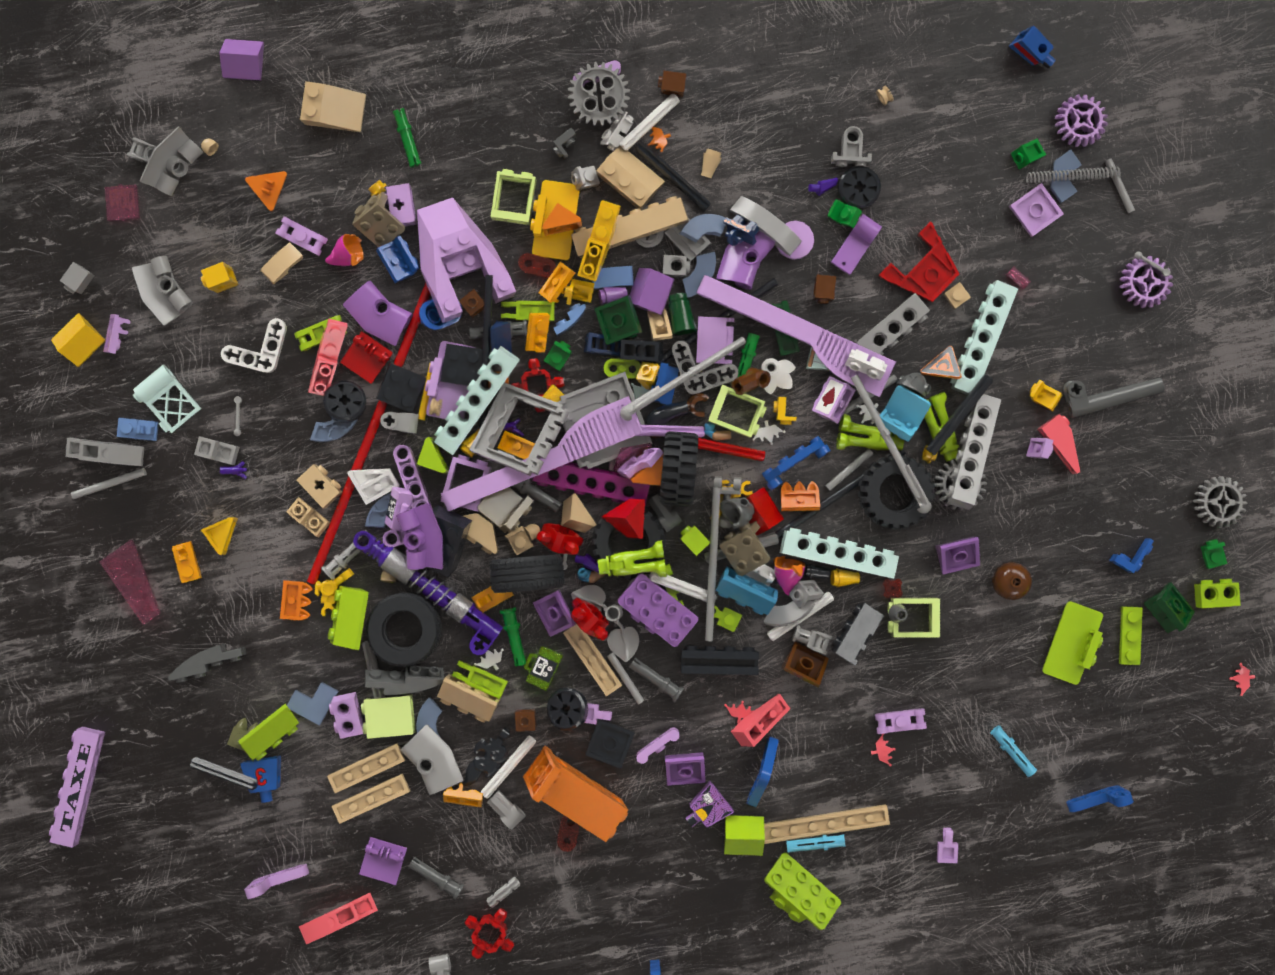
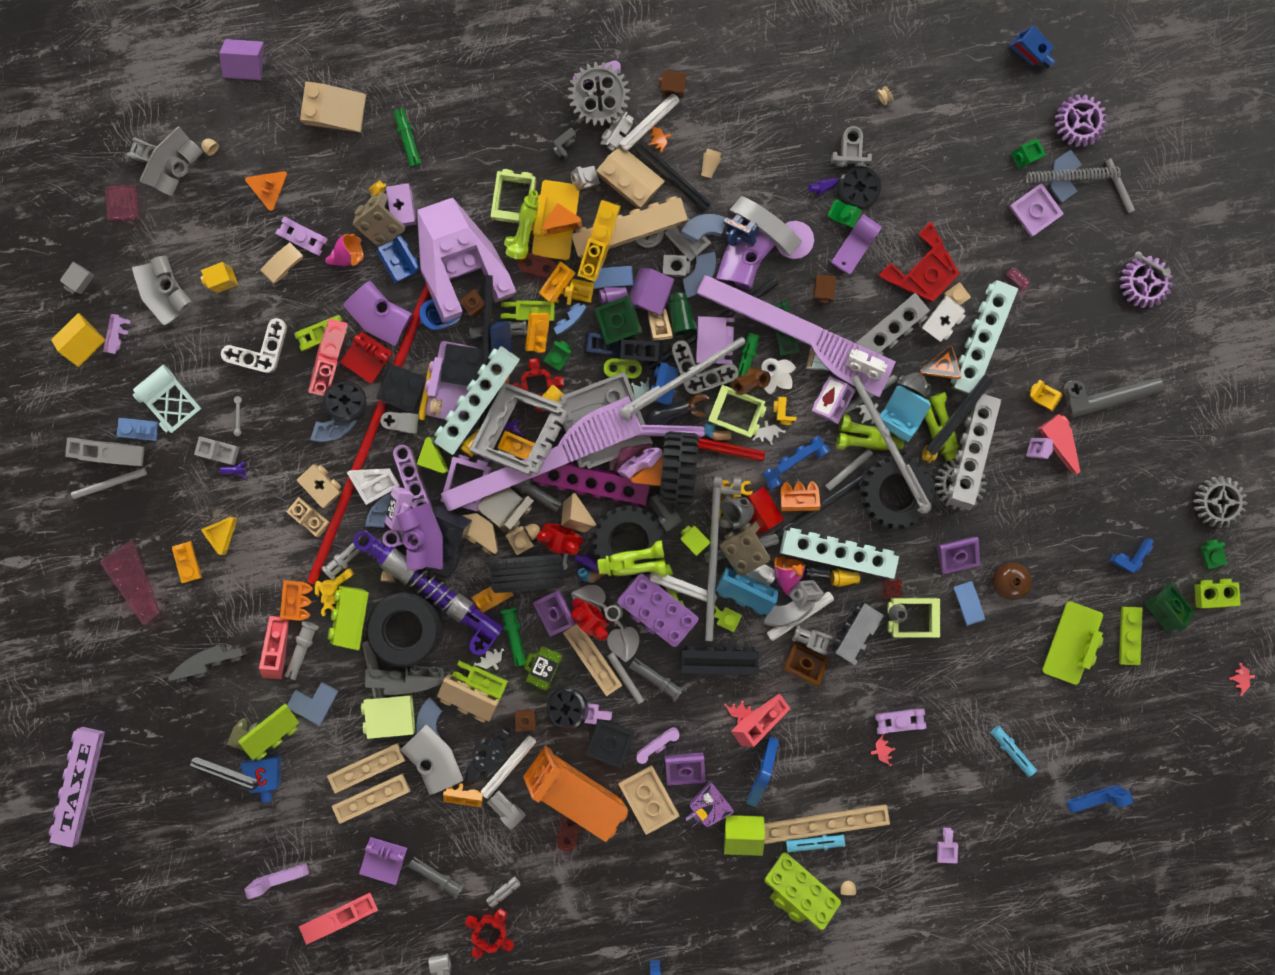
lavender brick [329,692,363,739] -> none
red slope [602,499,645,539] -> none
yellow bracket [636,362,660,390] -> none
none -> coral slope [259,616,289,680]
none -> light grey pin [284,621,319,680]
none -> lime piece [504,190,539,259]
none -> tan plate [618,765,680,835]
none -> tan hinge [841,881,856,895]
none -> white brick [922,295,965,342]
none -> medium blue slope [953,581,985,626]

